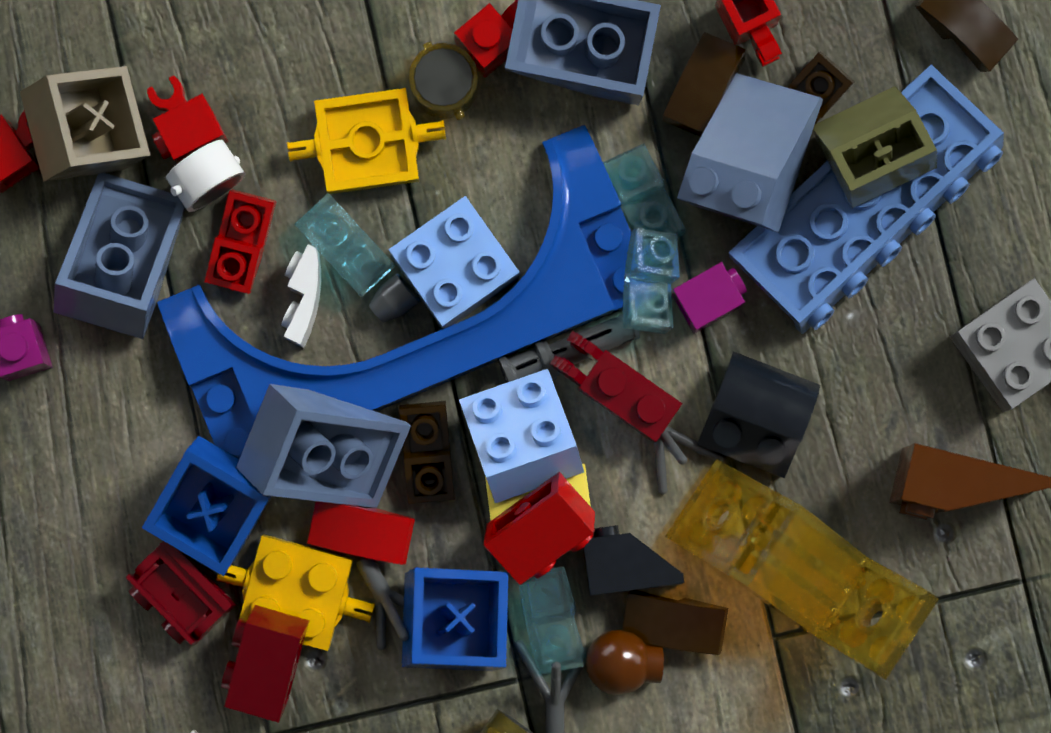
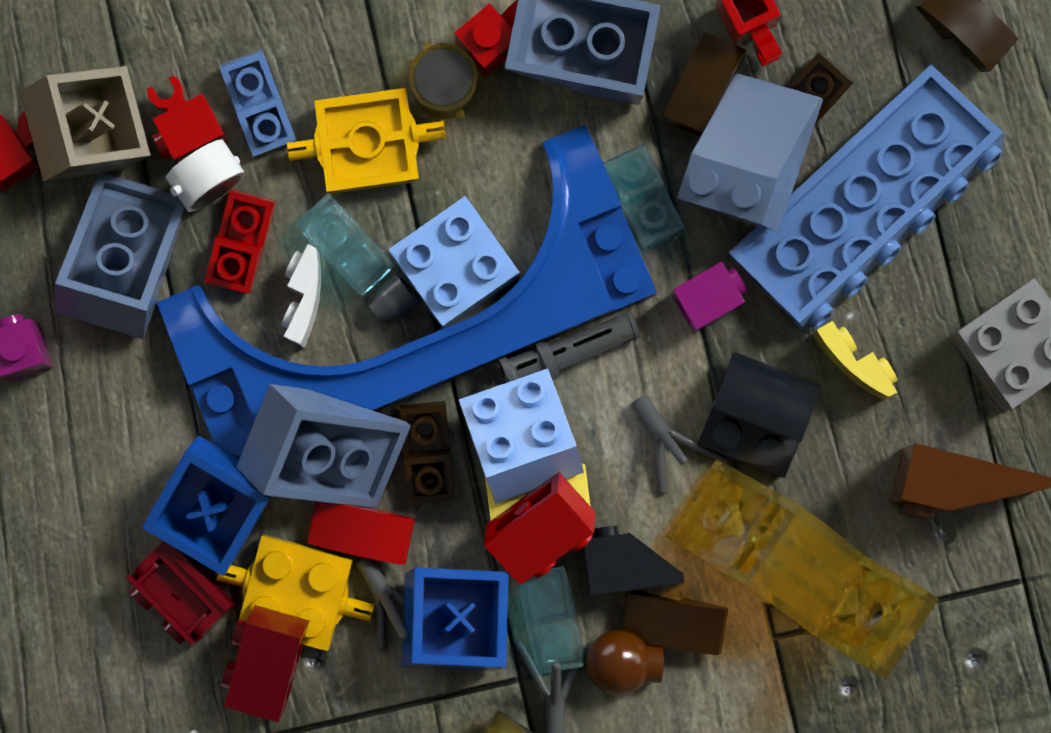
dark red hinge [550,331,683,443] -> none
clear light blue slope [623,228,680,334] -> none
olive slope [812,86,937,208] -> none
none -> medium blue slope [219,49,296,157]
none -> light yellow slope [812,321,898,400]

